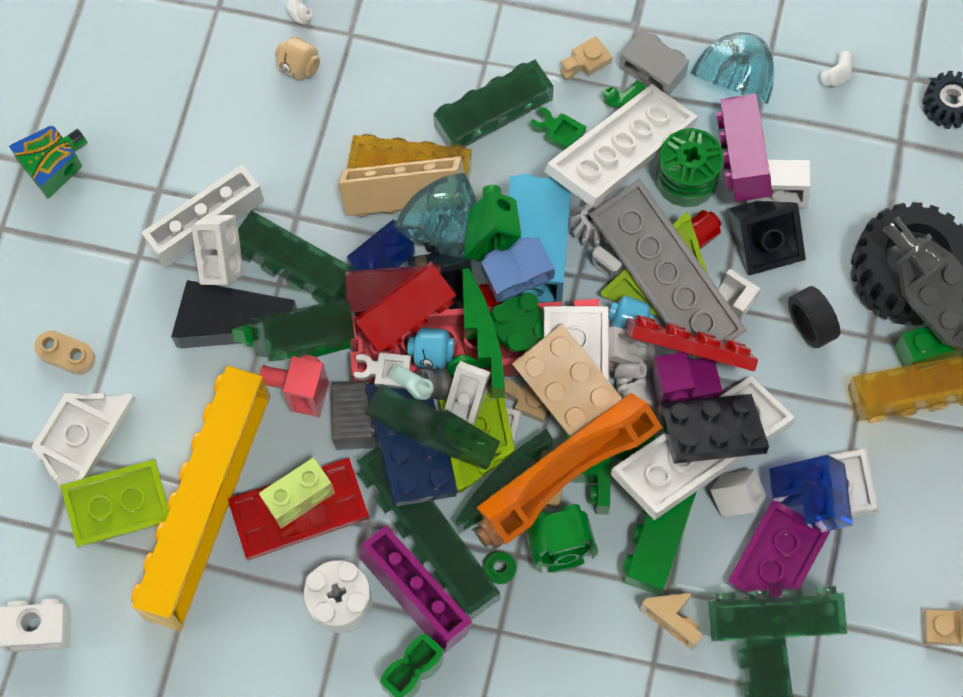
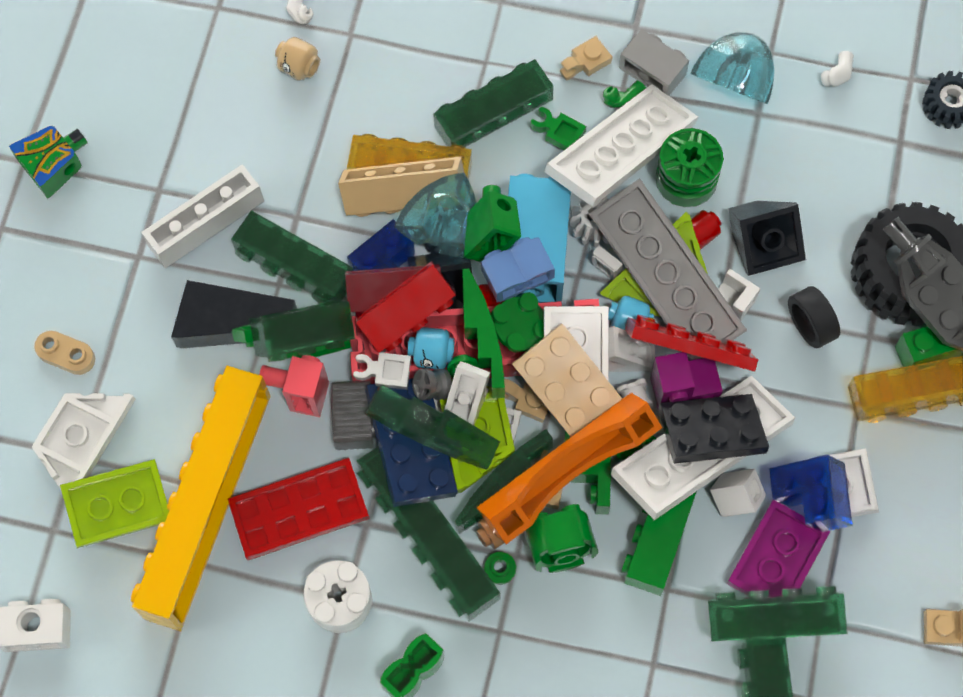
white brick [191,215,244,285] -> none
yellowish green brick [259,457,335,529] -> none
magenta brick [359,525,472,654] -> none
light aqua arm [388,363,434,400] -> none
white arm [614,363,647,388] -> none
tan slope [640,593,703,650] -> none
brick [716,93,773,202] -> none
white brick [747,160,810,208] -> none

